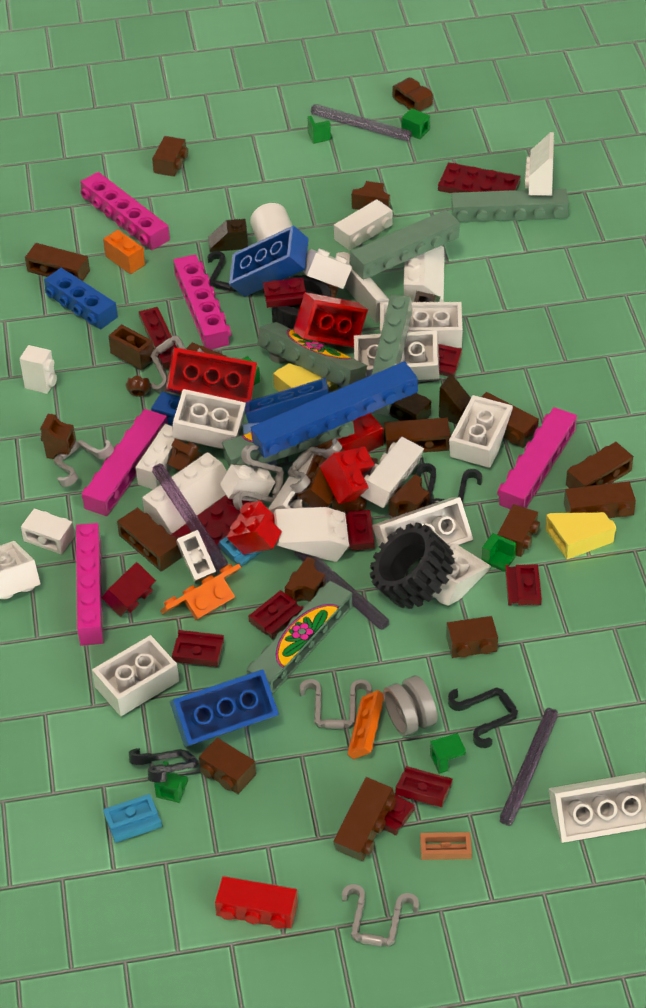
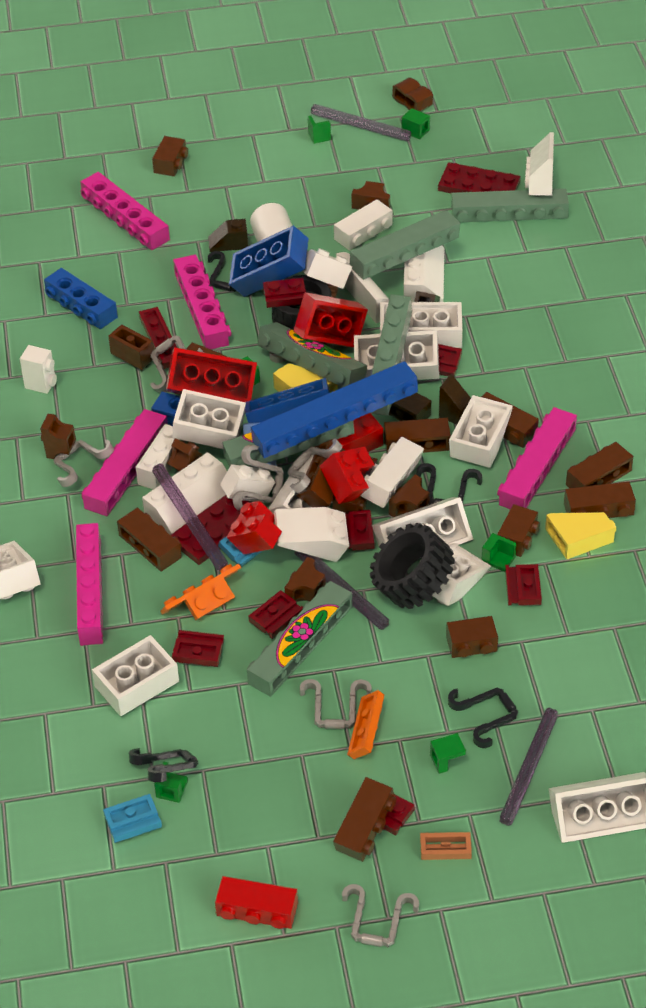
white brick [21,509,75,555] -> none
reddish brown brick [25,243,90,281] -> none
dark red brick [101,562,156,617] -> none
orange brick [103,230,145,274] -> none
reddish brown plate [126,375,152,397] -> none
blue brick [169,669,279,747] -> none
white brick [176,530,216,583] -> none
reddish brown brick [199,738,256,794] -> none
light grey wheel [383,675,437,737] -> none
dark red plate [395,766,453,807] -> none

